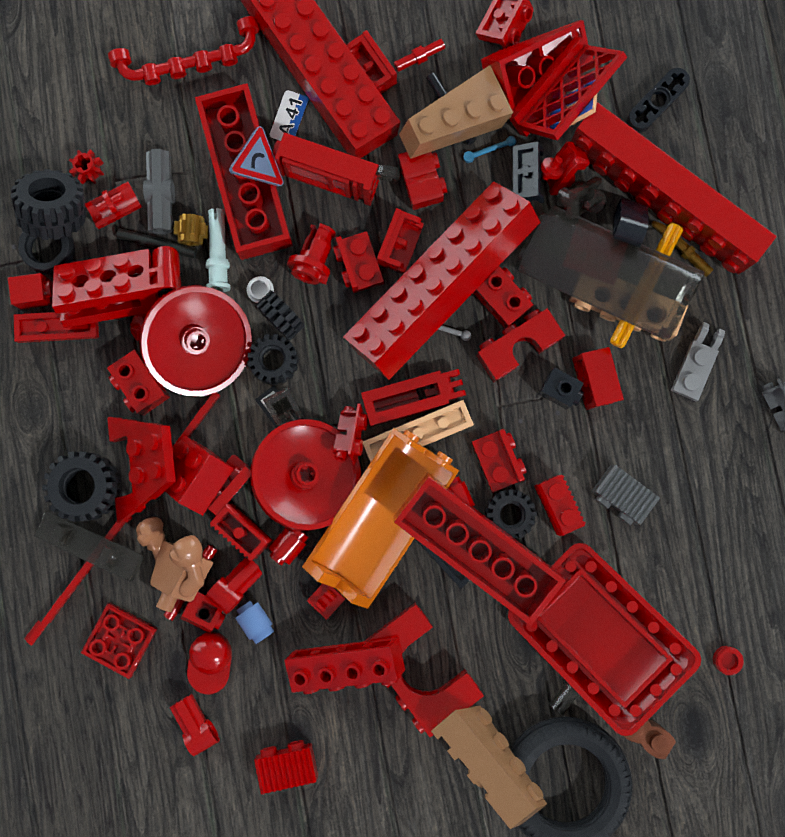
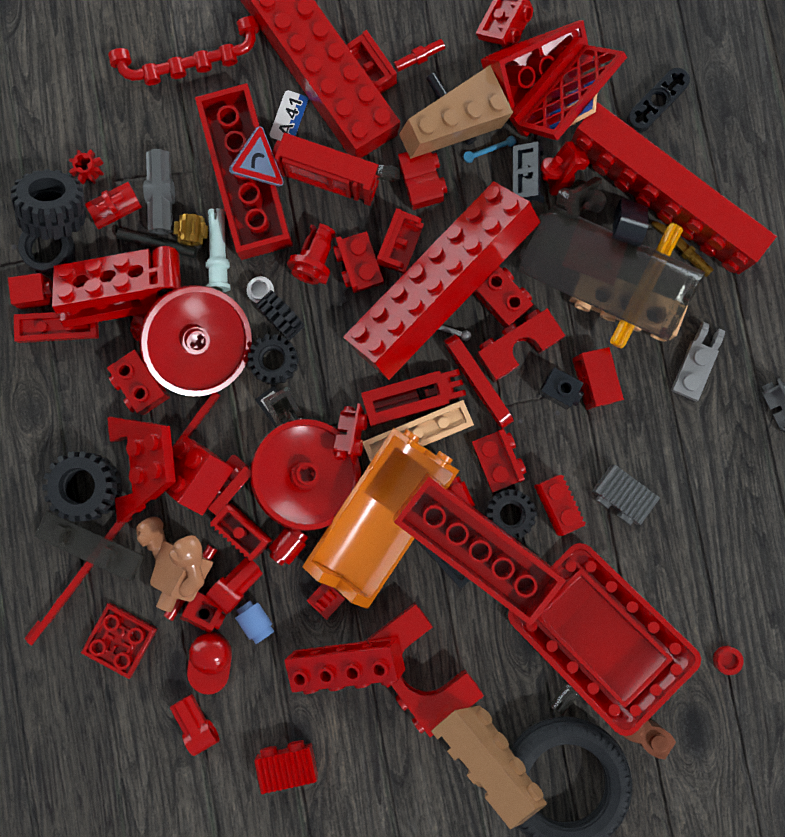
none -> red beam [443,334,514,429]

